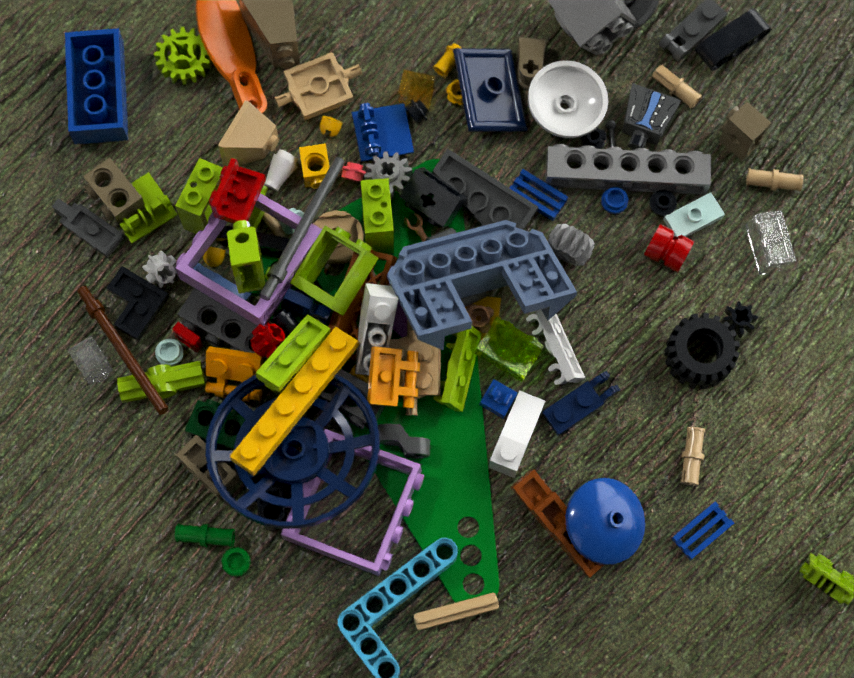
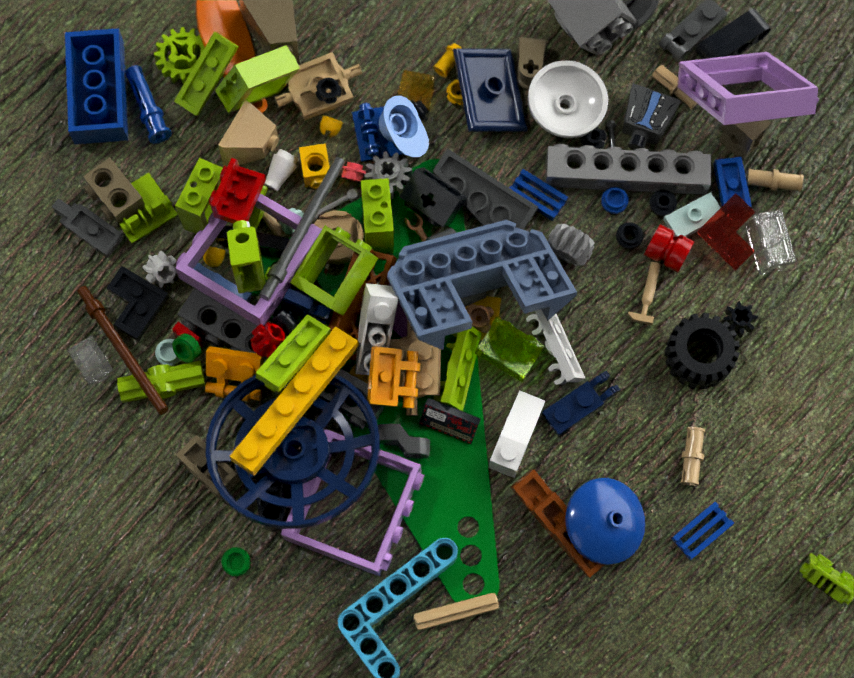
green pin [174,523,235,547] -> none
dark green brick [184,399,252,451] -> none
blue tile [479,379,518,419] -> none
none -> blue pin [125,65,172,144]
none -> green tile [172,333,201,363]
none -> lime plate [174,32,239,116]
none -> lime window [215,45,300,113]
none -> light grey hinge [313,189,358,221]
none -> black plate [316,78,342,104]
none -> light blue piece [379,96,429,158]
none -> black tile [419,398,481,444]
none -> black plate [616,222,644,249]
none -> tan piece [628,262,661,325]
none -> lavender window [678,52,819,125]
none -> clear red plate [697,193,755,271]
none -> blue plate [713,157,752,214]

